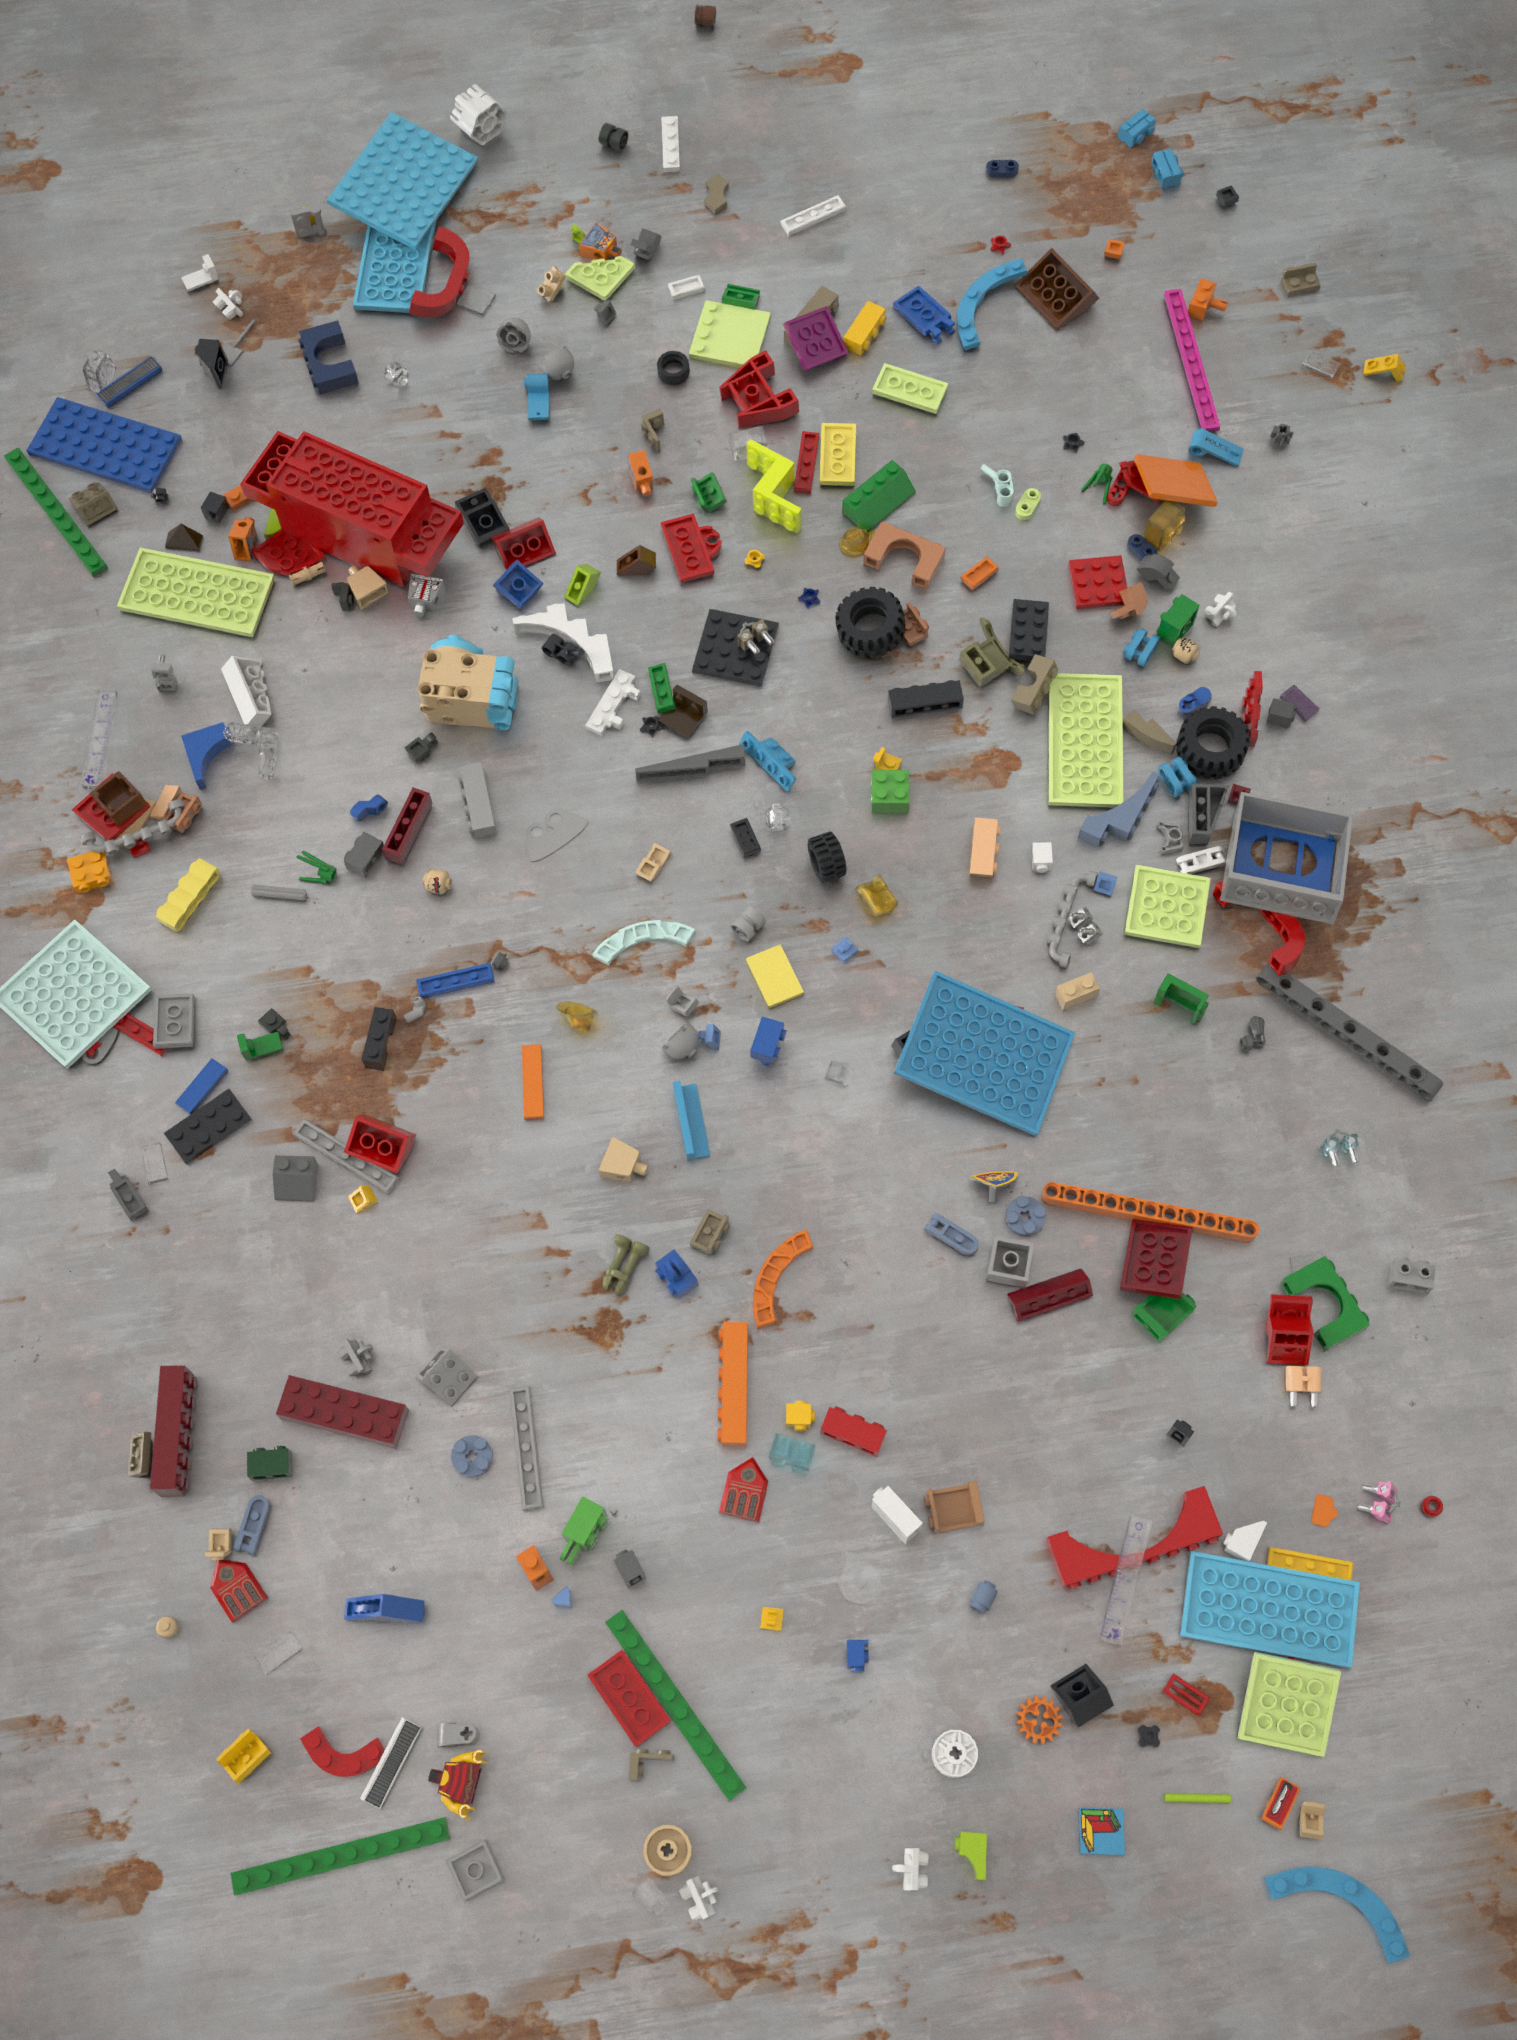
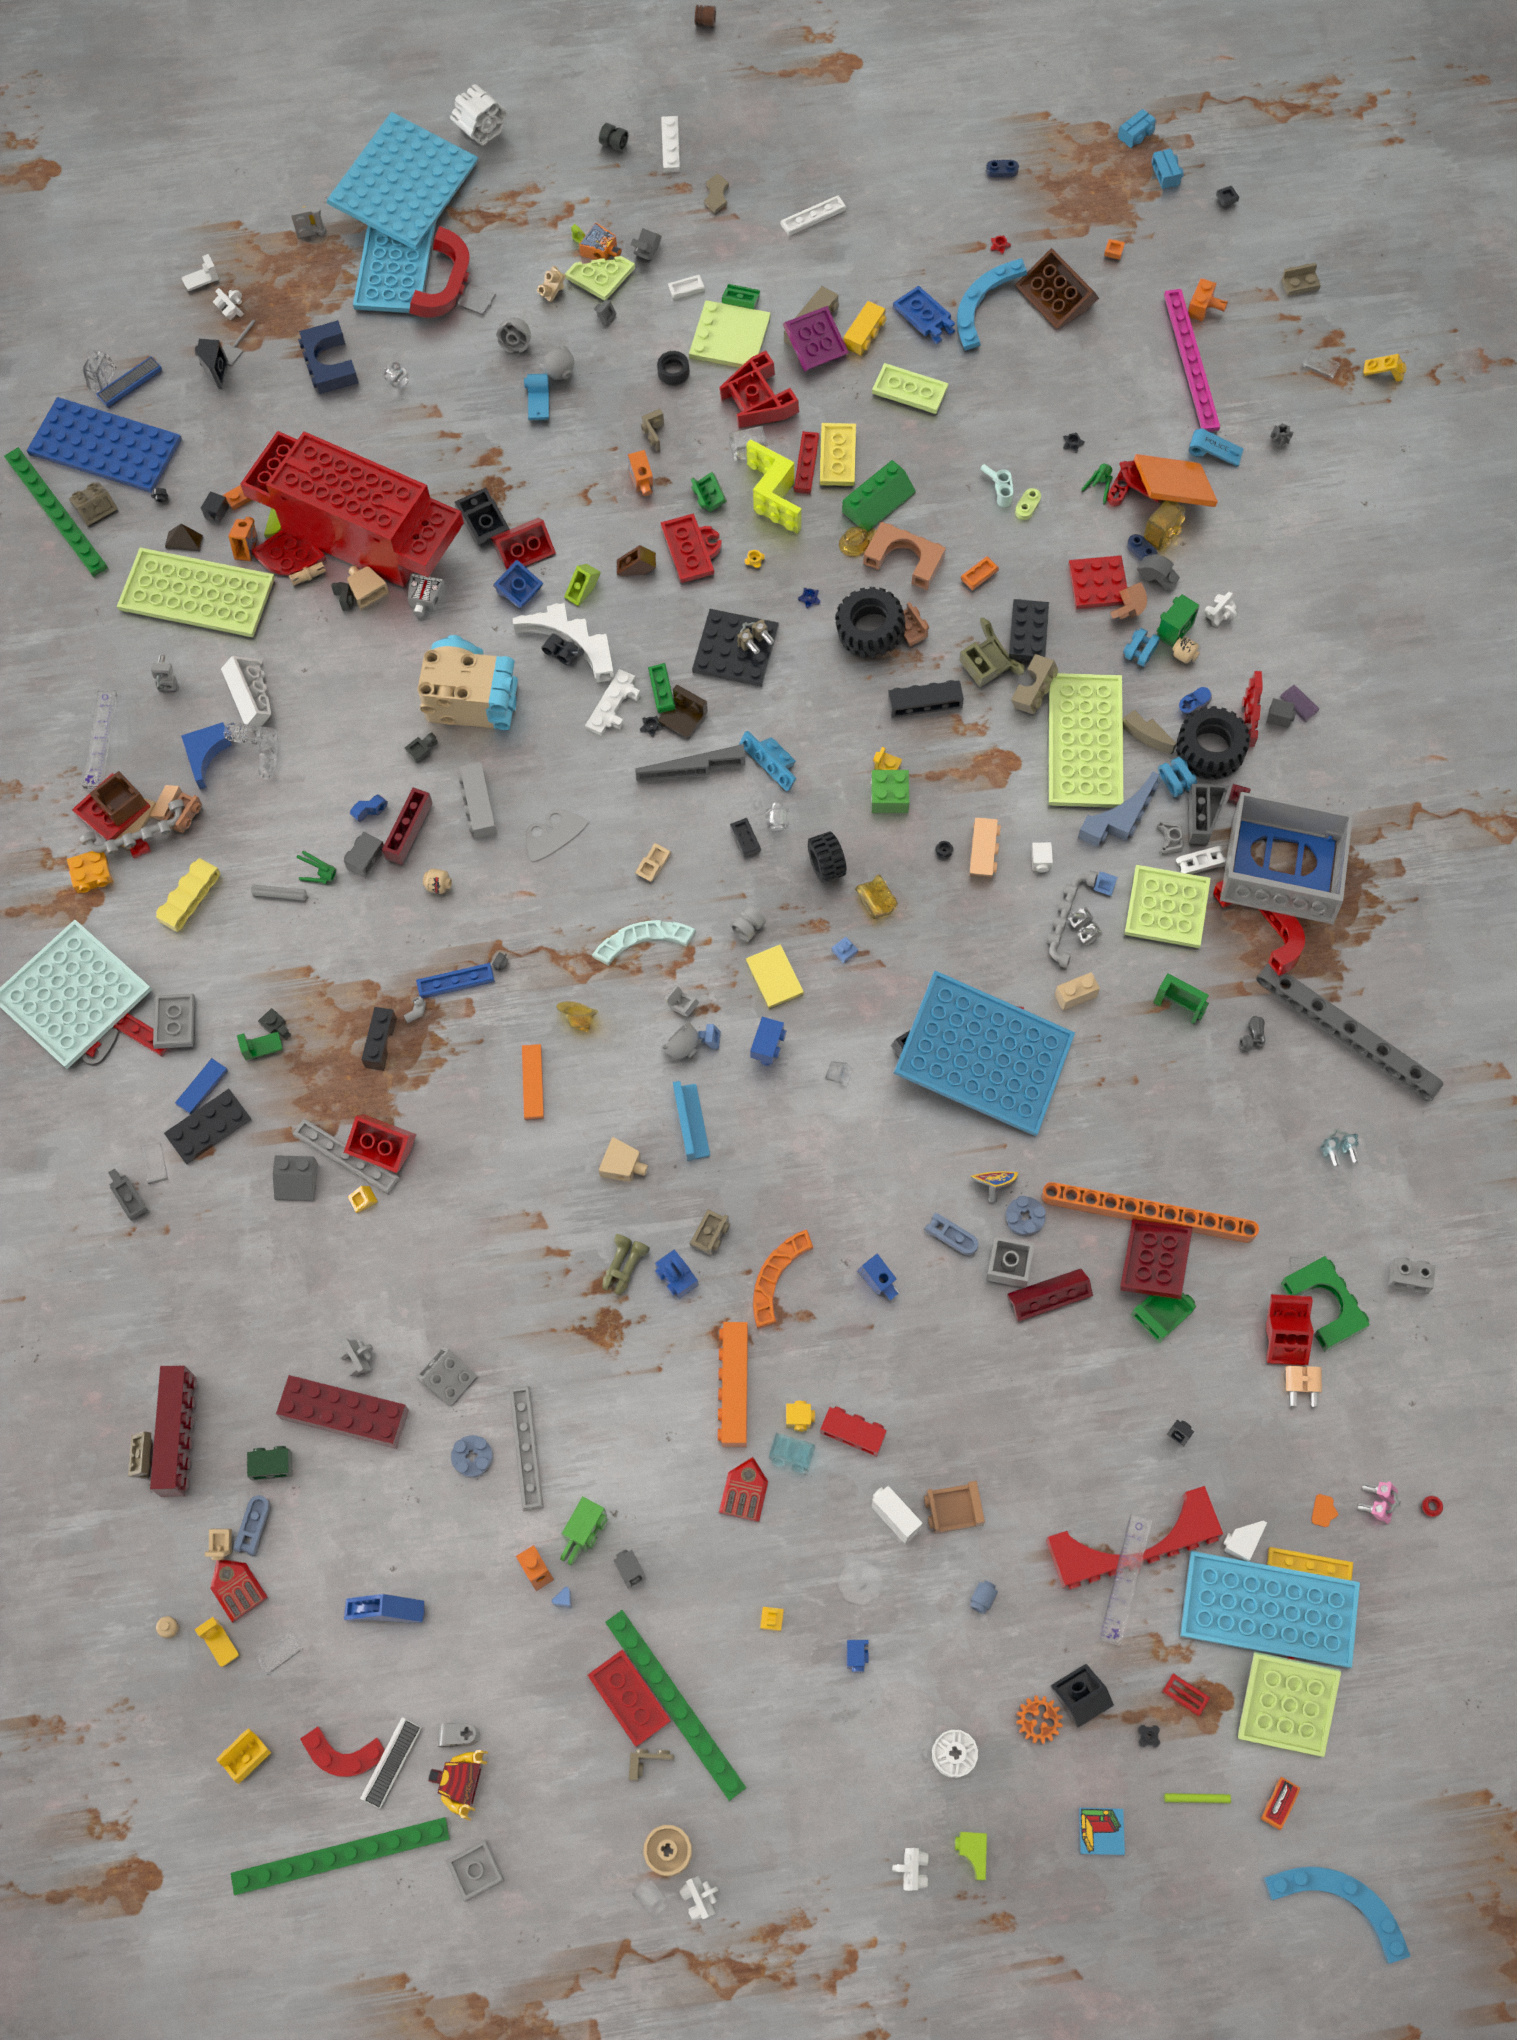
tan bracket [1299,1801,1326,1840] -> none
none -> yellow bracket [195,1617,239,1667]
none -> blue torso [857,1253,899,1300]
none -> black plate [935,841,954,858]

